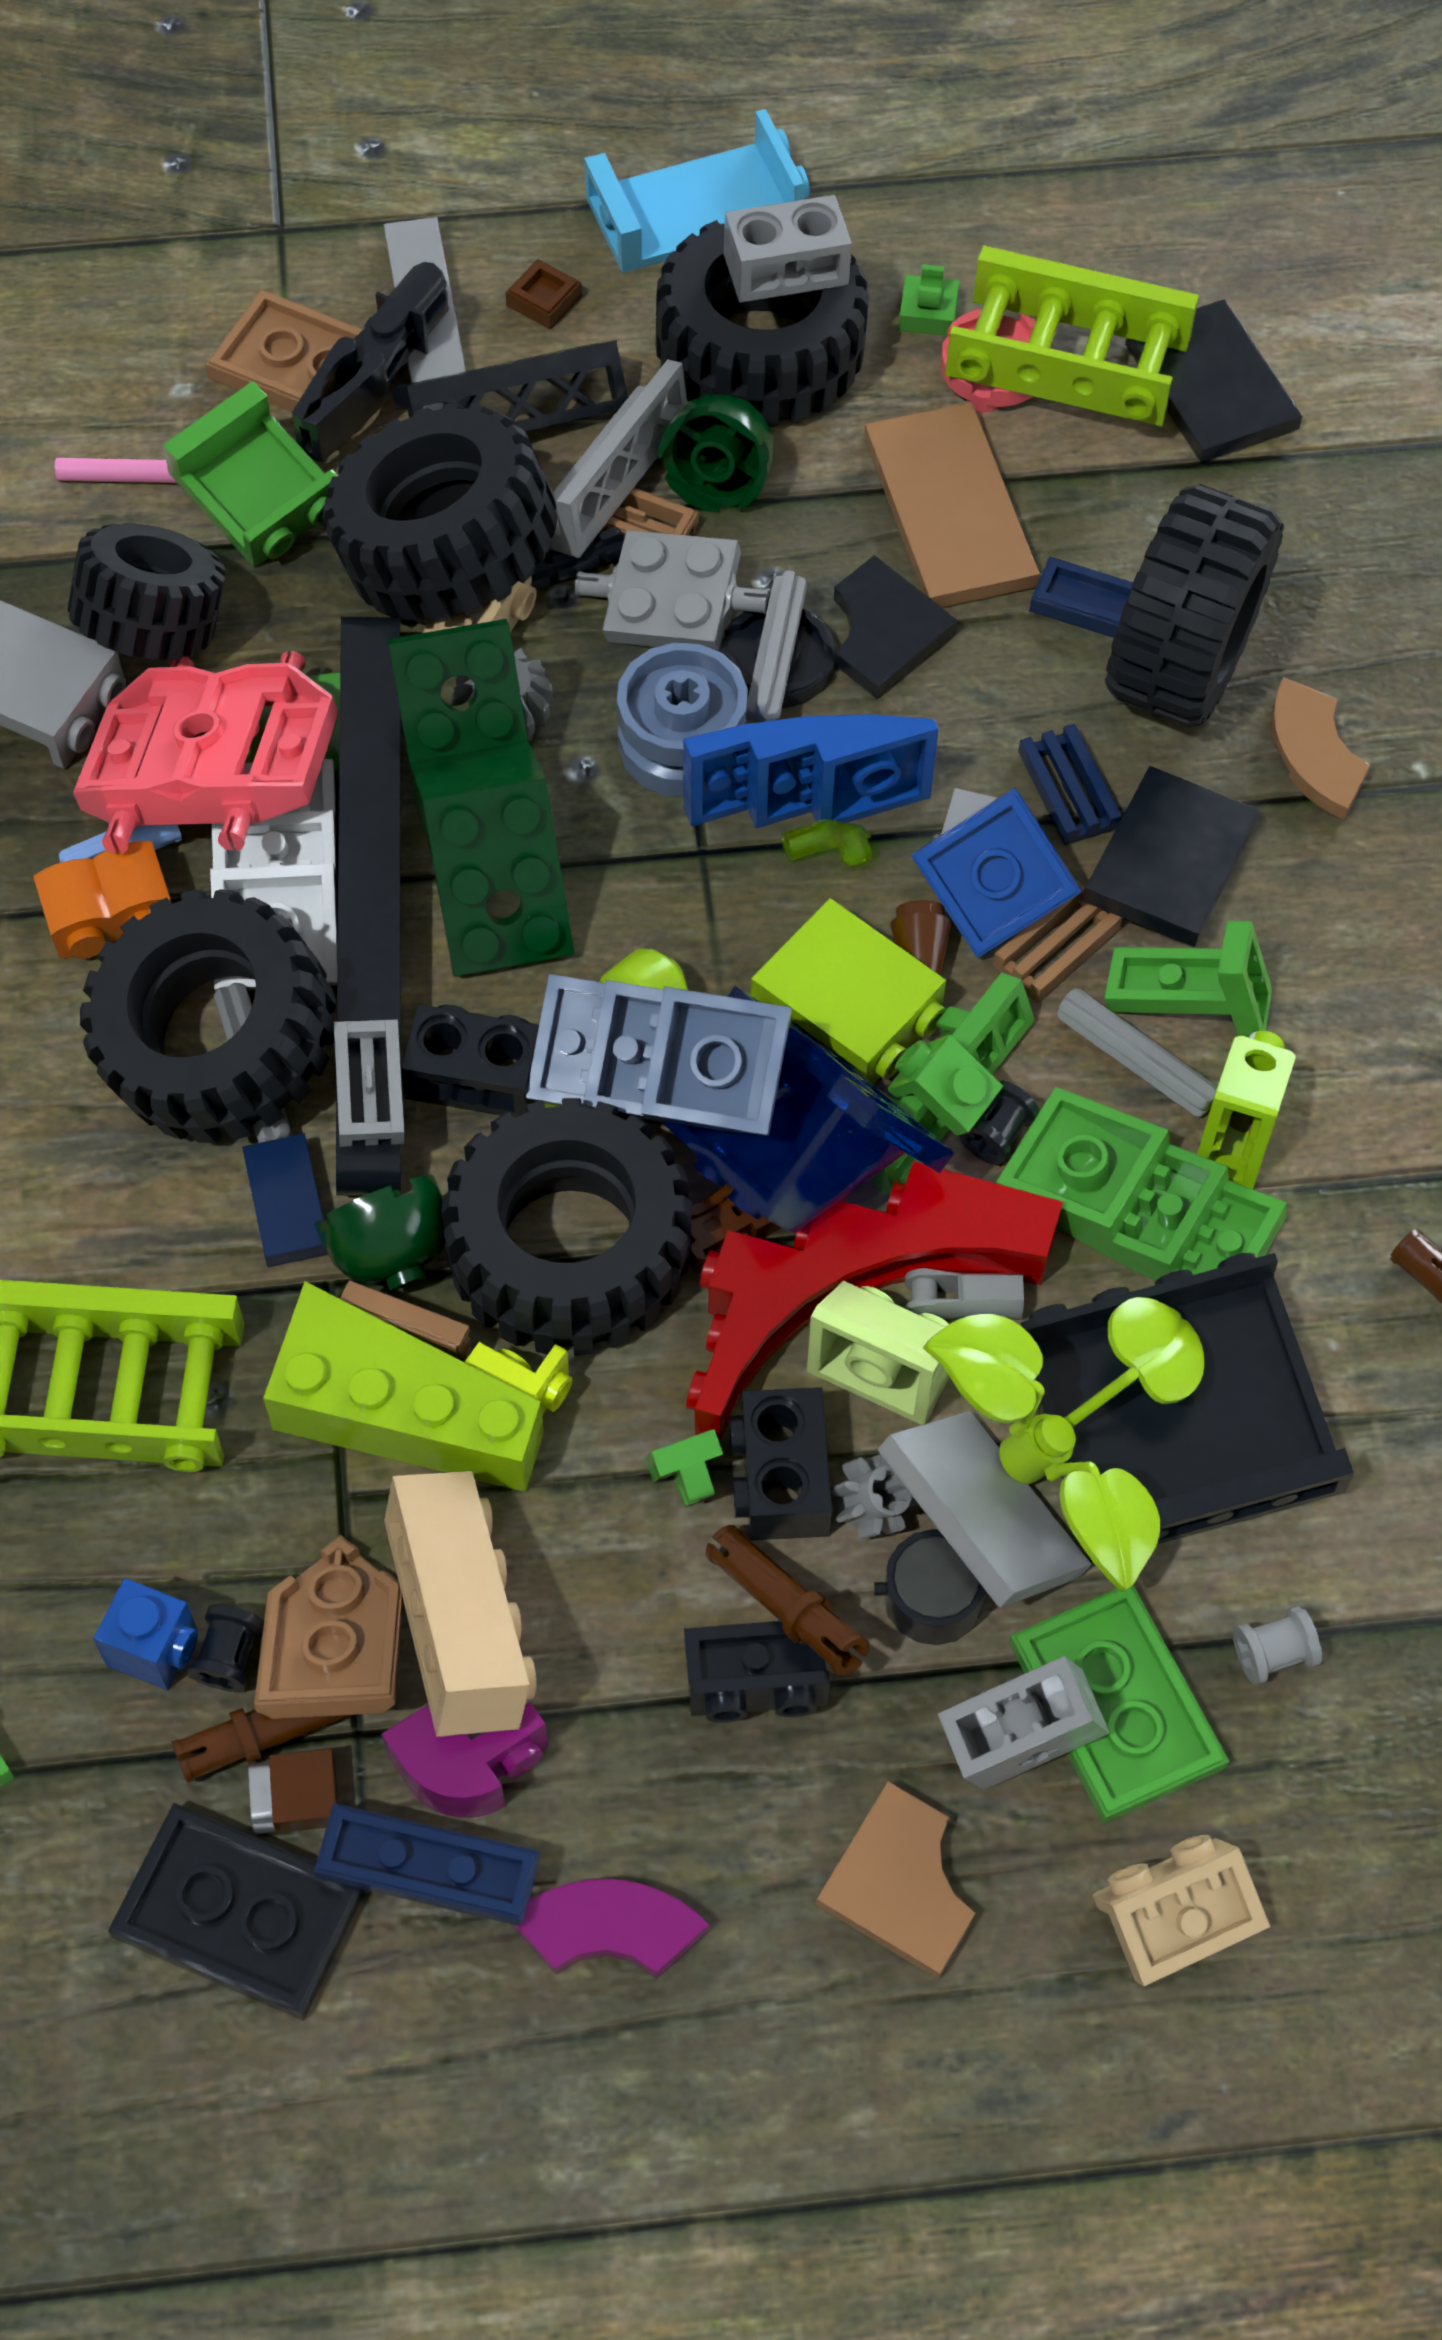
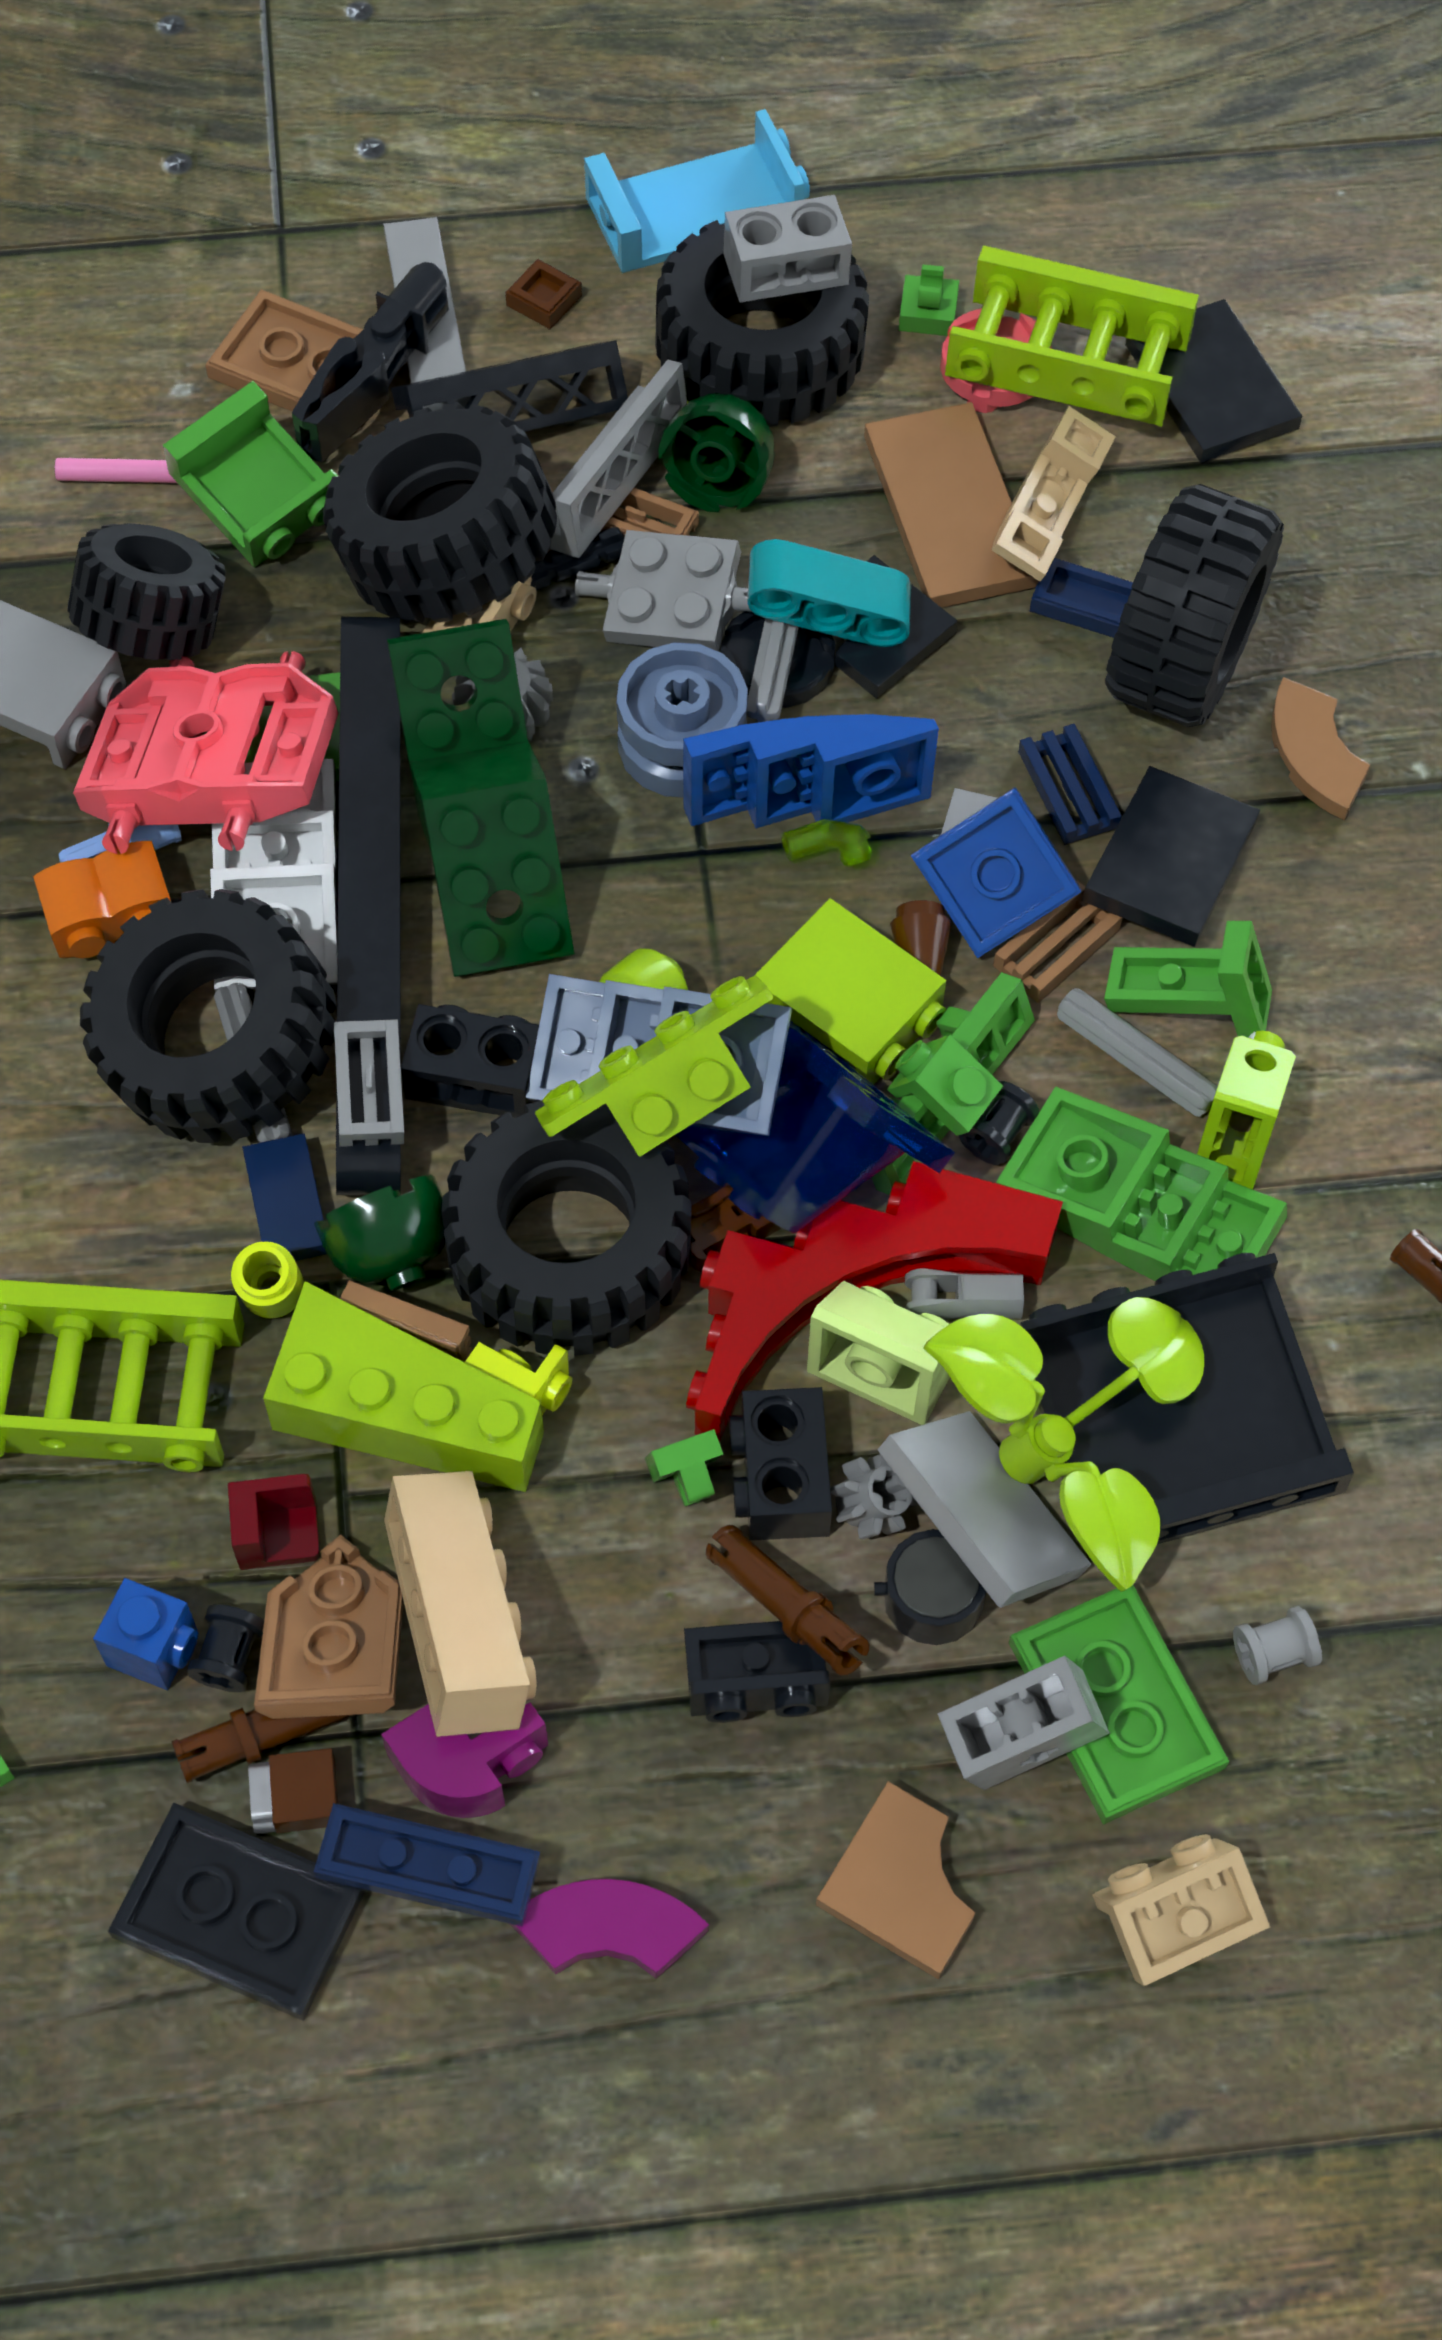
none -> dark red panel [228,1474,320,1570]
none -> neon yellow brick [231,1241,304,1318]
none -> lime bracket [535,976,773,1157]
none -> teal beam [747,539,911,647]
none -> tan slope [992,406,1116,582]

